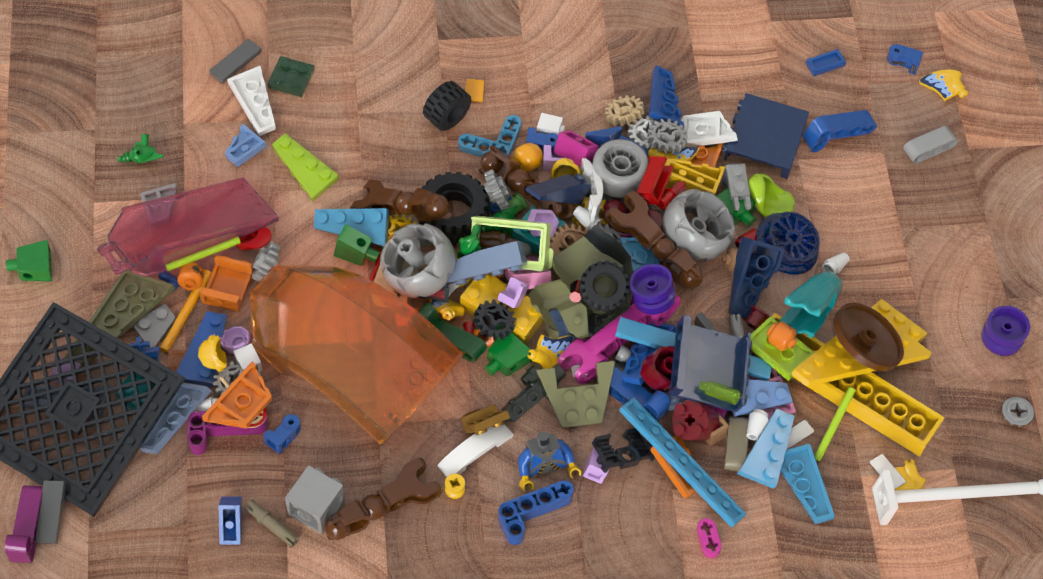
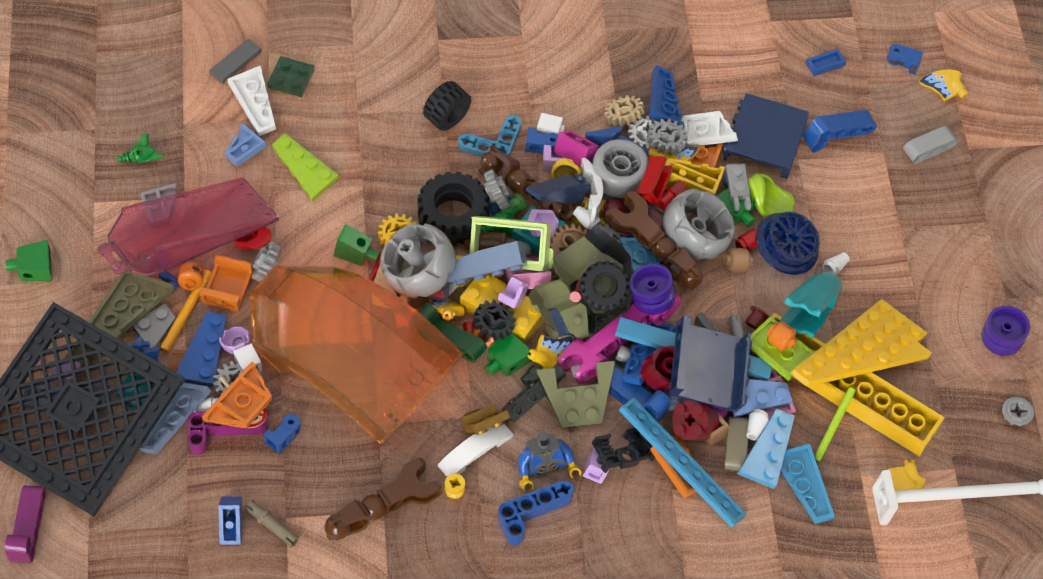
dark grey tile [35,480,66,544] -> none
lime bar [165,236,241,271] -> none
yellow hair [198,335,227,372] -> none
light grey brick [285,465,345,534] -> none
dark azure wing [314,208,389,247] -> none
reddish brown piece [349,180,452,221] -> none
green piece [457,225,481,259] -> none
light orange slope [465,79,484,103] -> none
light orange hair [513,143,543,172] -> none
dark pink beam [696,518,721,558] -> none
clear neon green cylinder [699,380,740,405] -> none
dark blue wedge [728,237,785,319] -> none
white sticker [786,420,814,450] -> none
reddish brown dish [833,303,904,371] -> none
white sticker [870,454,906,489] -> none

